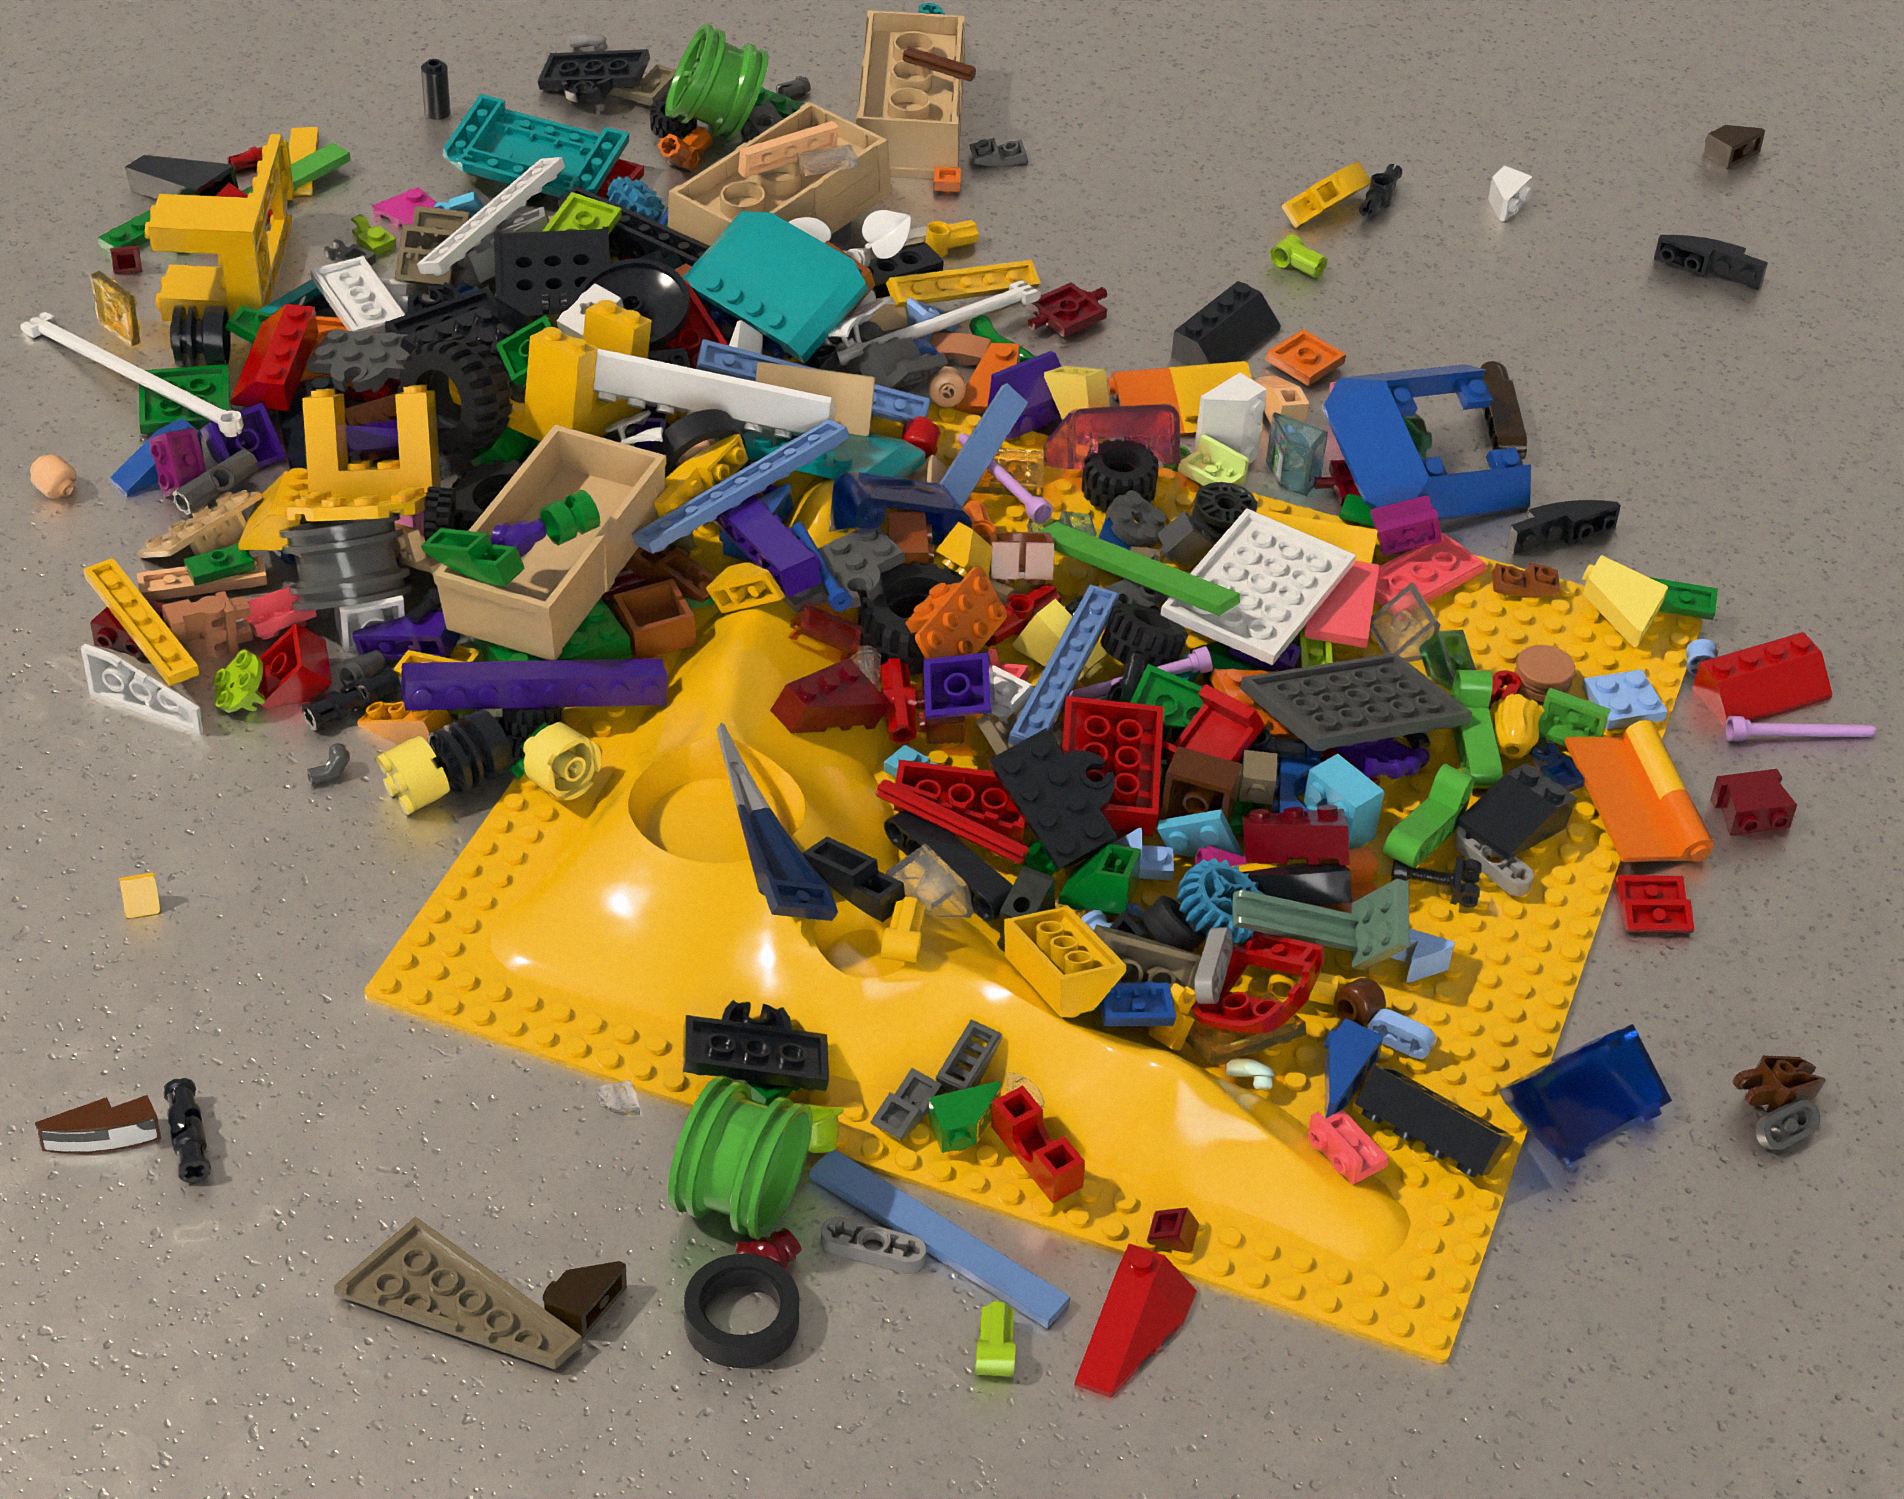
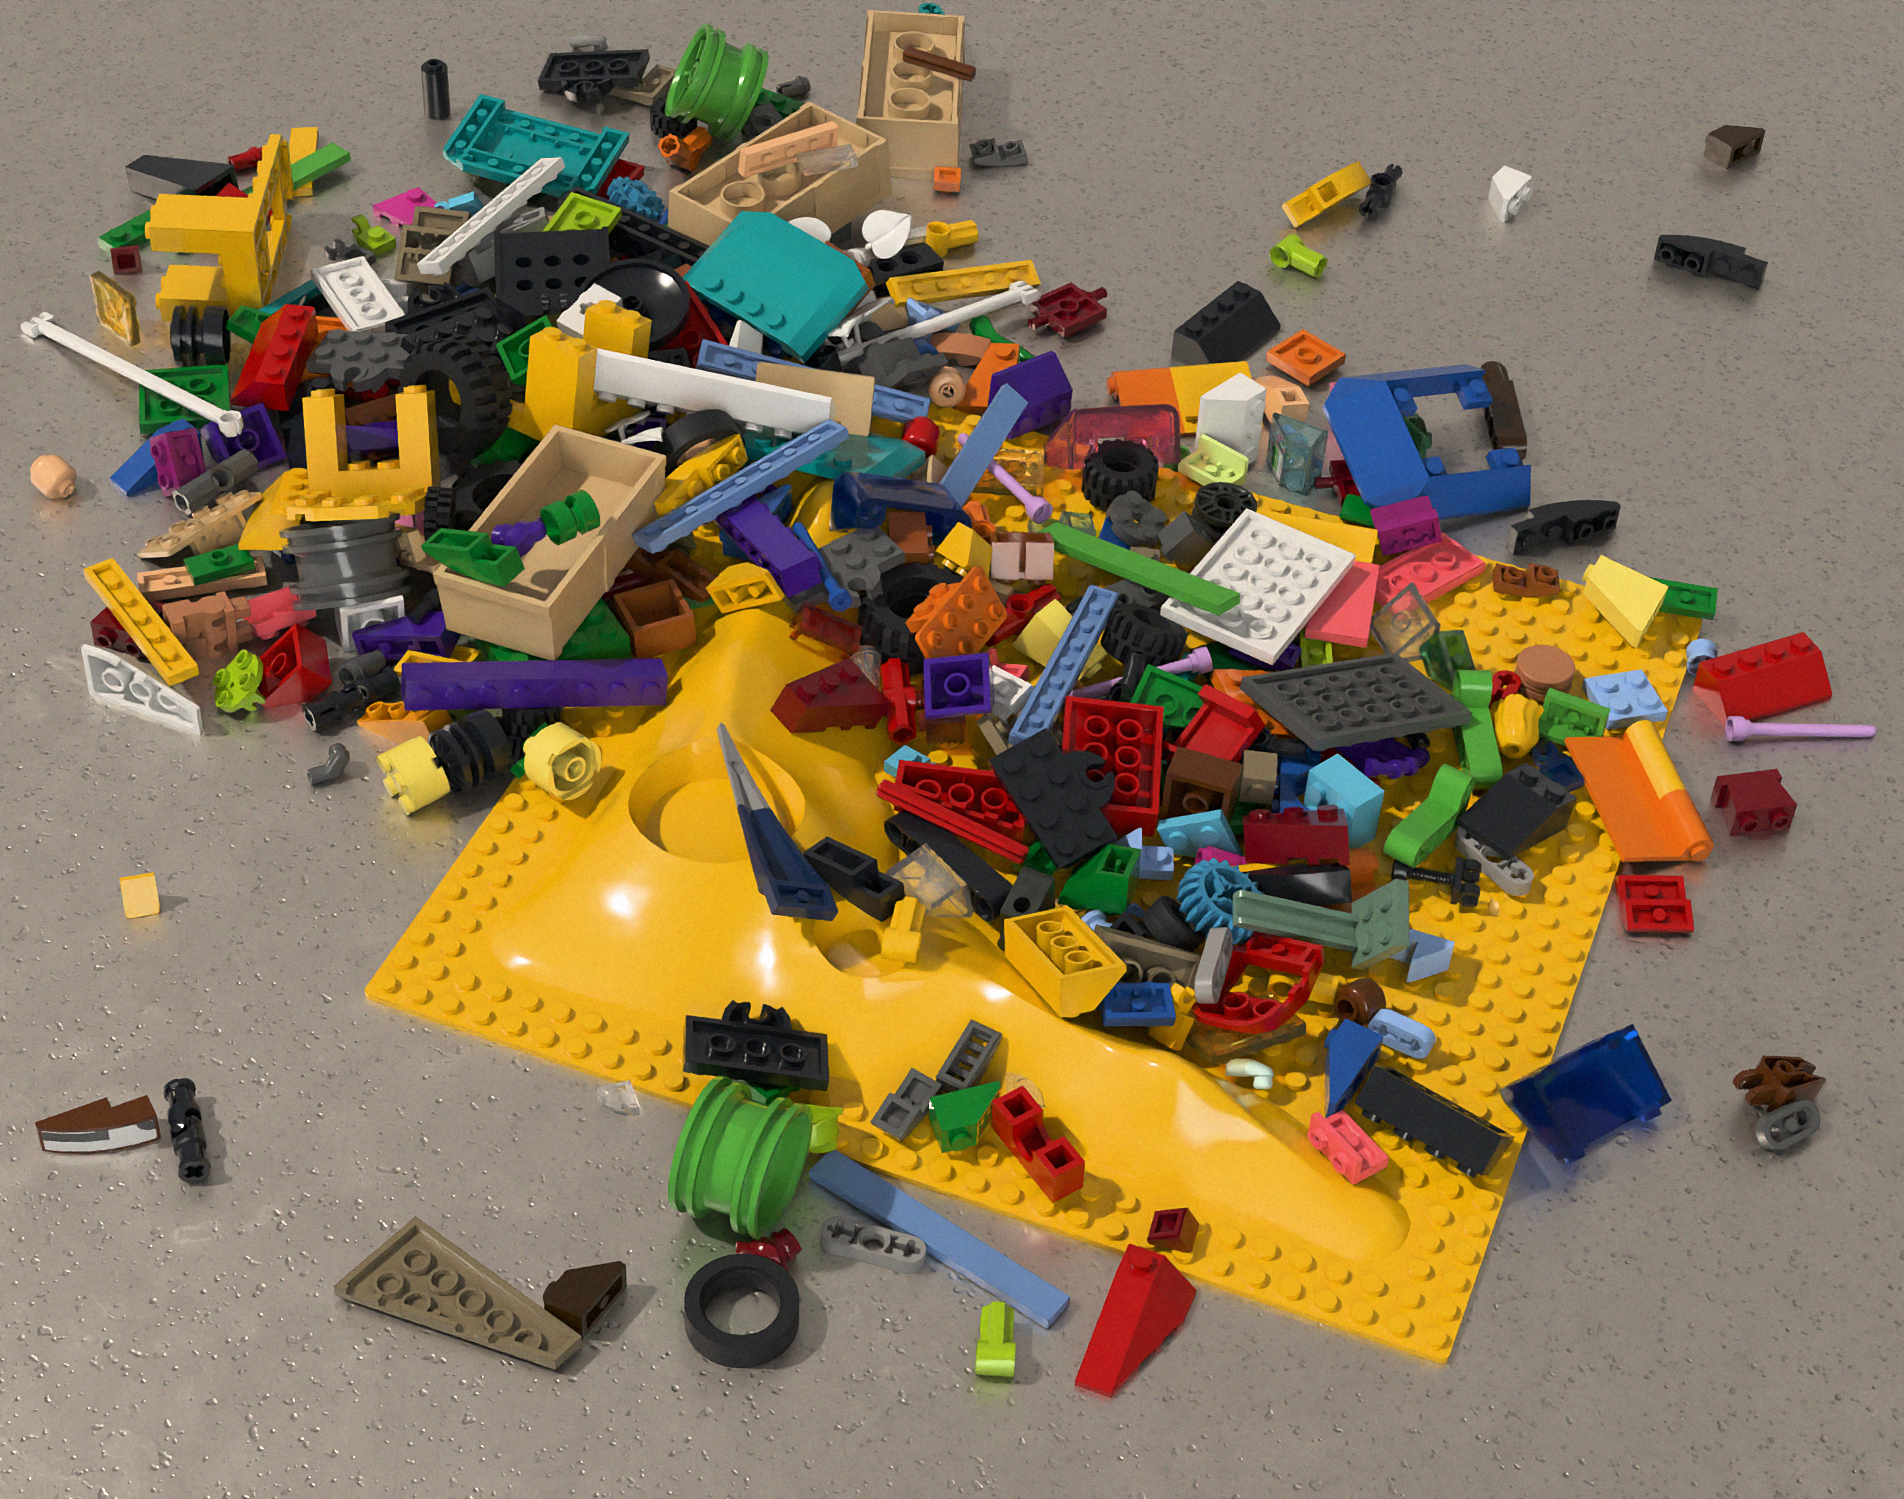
light yellow slope [1044,366,1113,448] -> none

